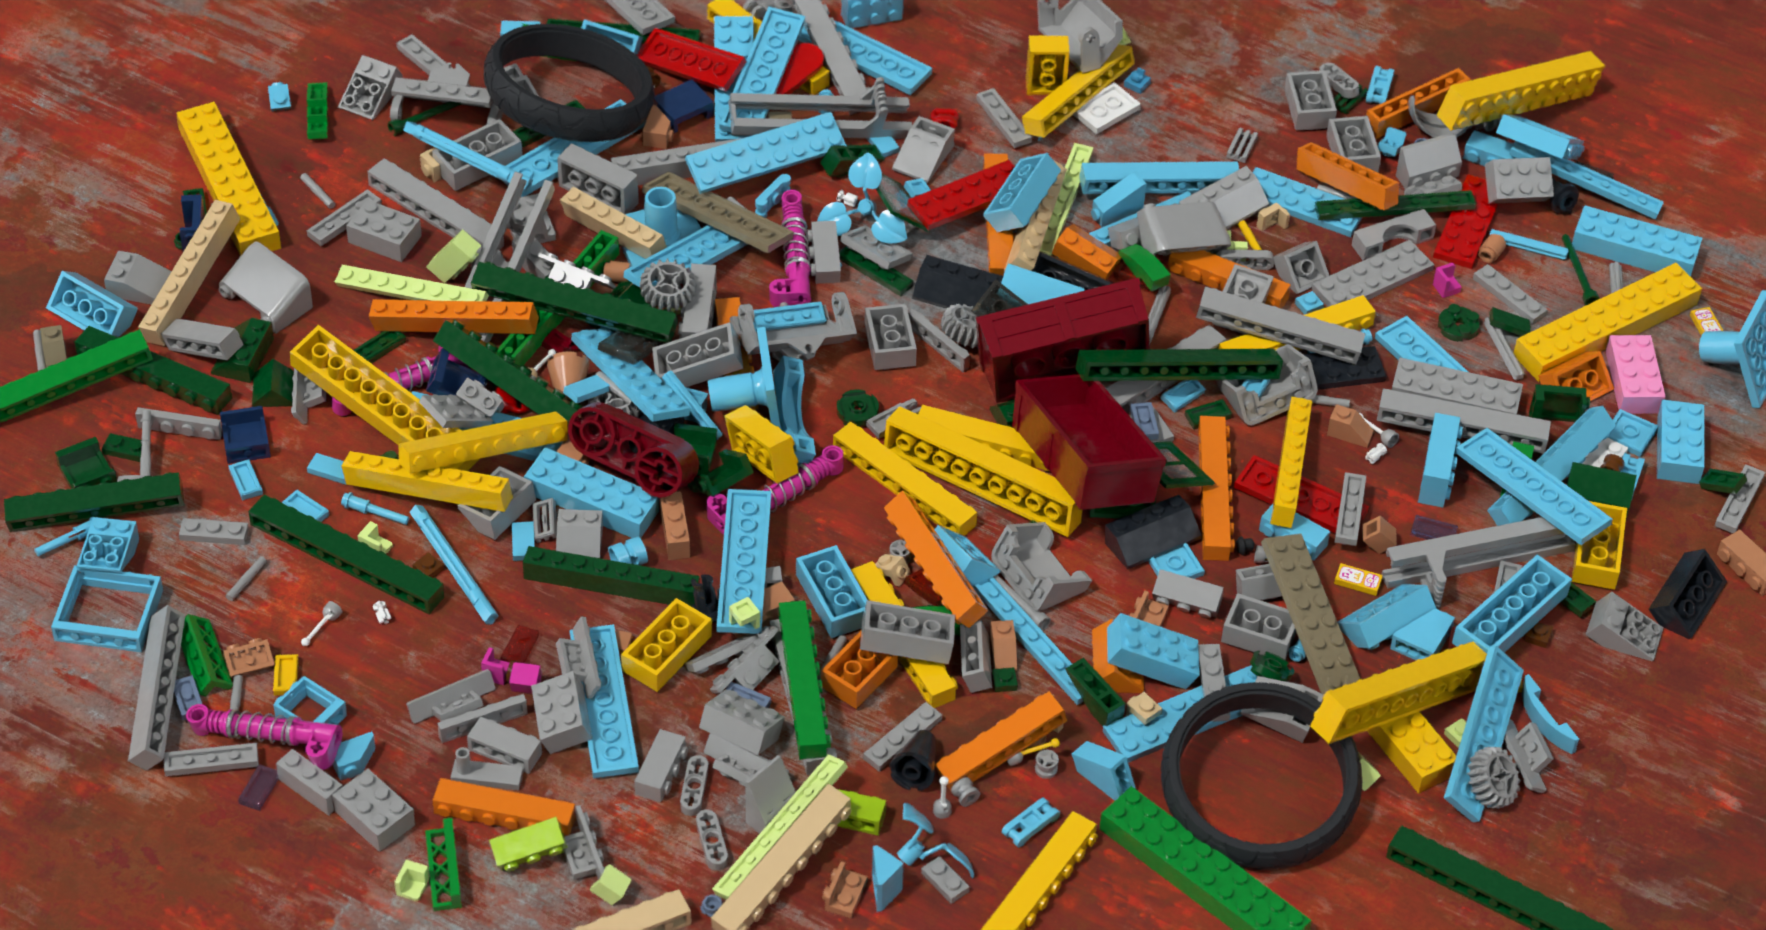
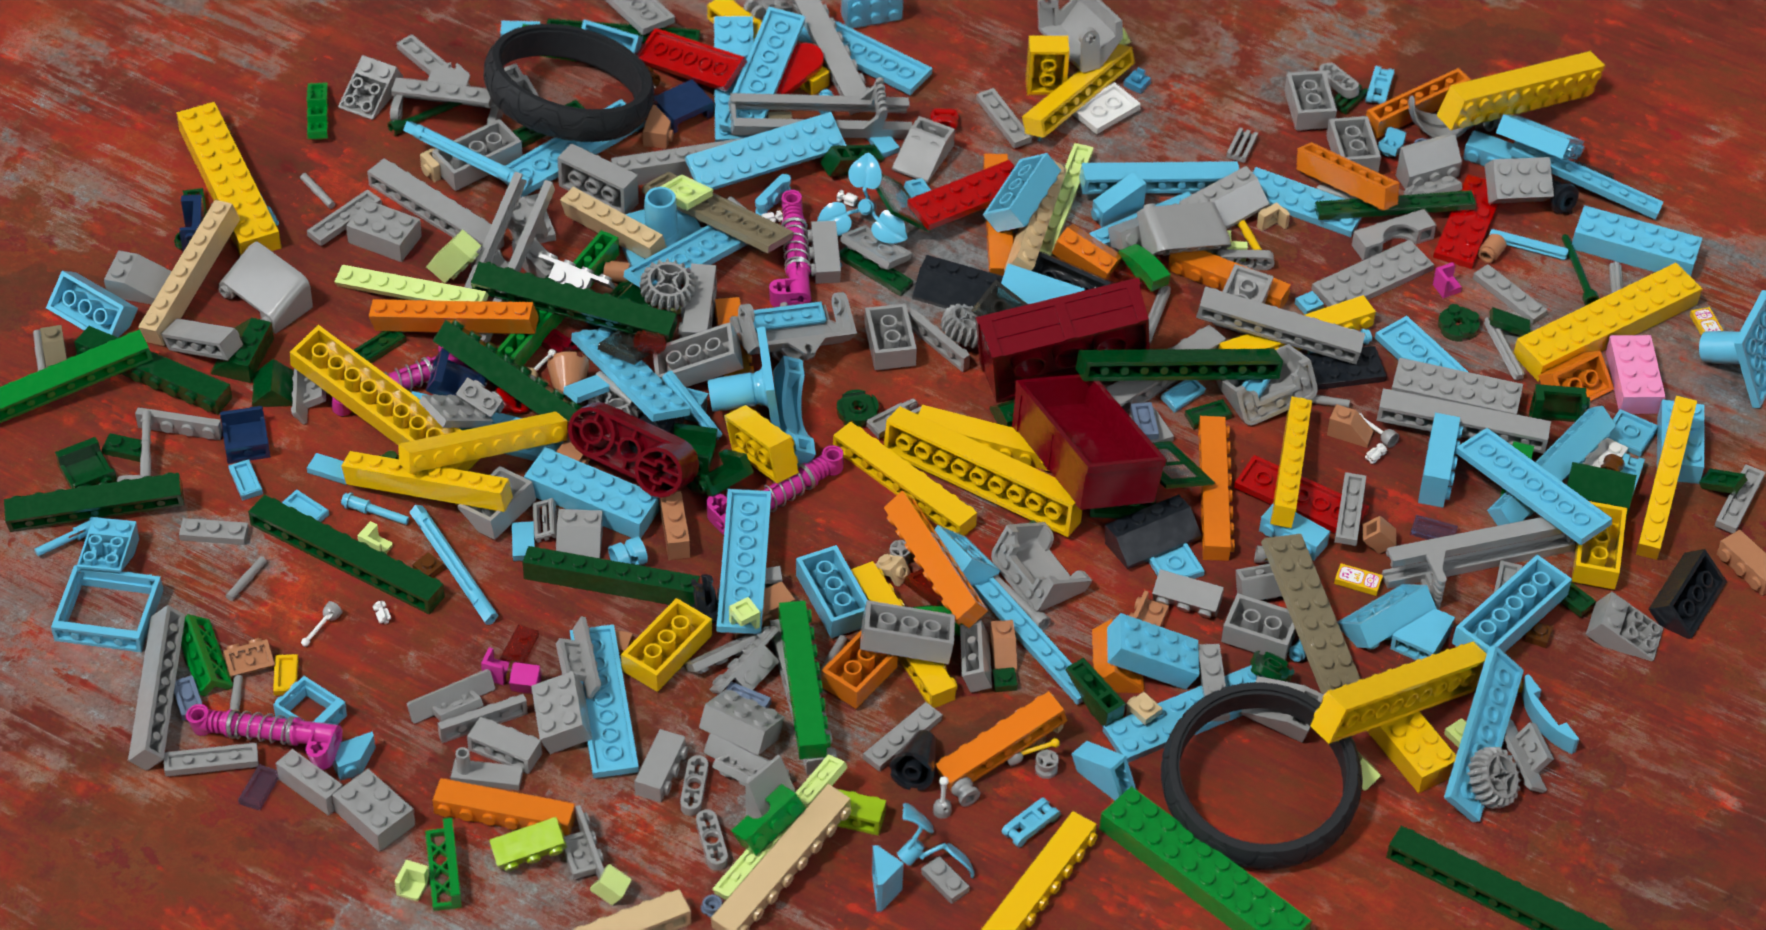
medium azure bracket [268,82,291,111] -> none
nougat bracket [822,861,868,918] -> none
black piece [1236,536,1254,555] -> none
light grey slope [1273,241,1329,294] -> none
none -> clear red brick [634,330,667,355]
none -> yellowish green plate [660,175,713,210]
none -> green arch [731,784,806,856]
none -> white piece [762,210,783,222]
none -> yellow brick [1636,396,1697,560]

